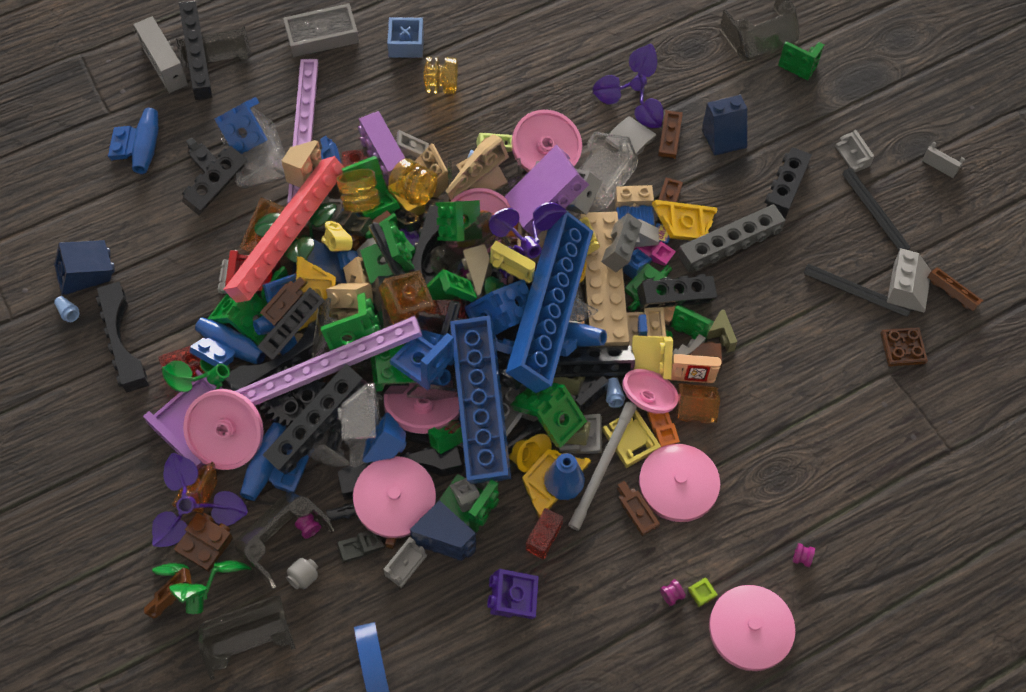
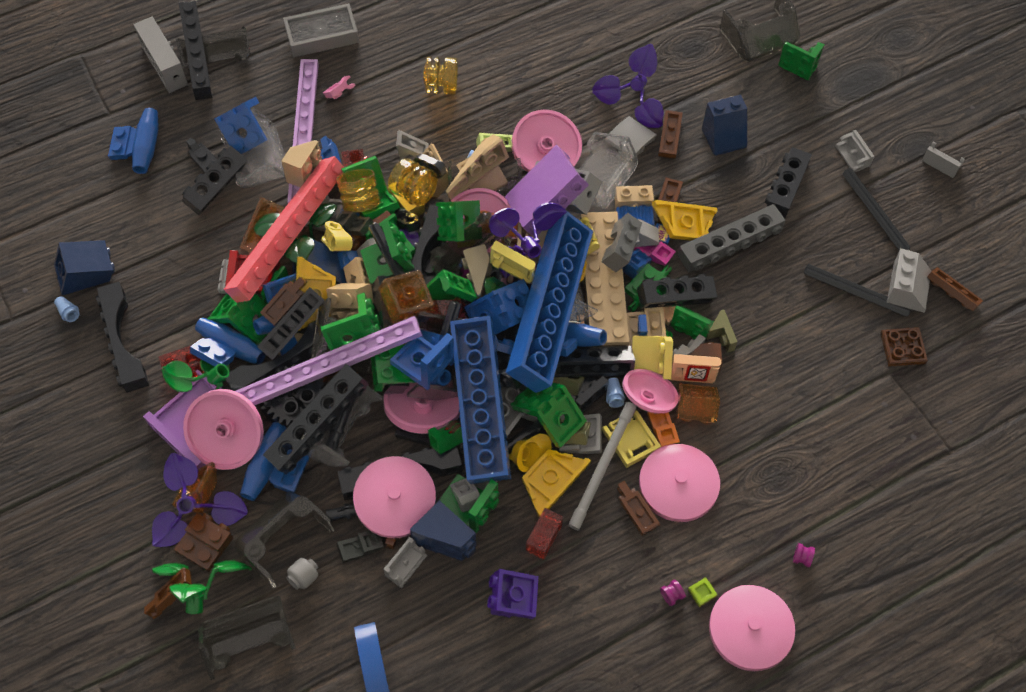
magenta wheel [295,513,321,539] -> none
clear windscreen [338,383,381,467] -> none
medium lavender brick [358,111,410,186] -> none
blue slope [362,412,407,463] -> none
medium blue brick [387,17,424,58] -> none
blue cone [544,453,585,500] -> none
none -> bright pink plate [323,76,355,99]
none -> black plate [414,154,446,179]

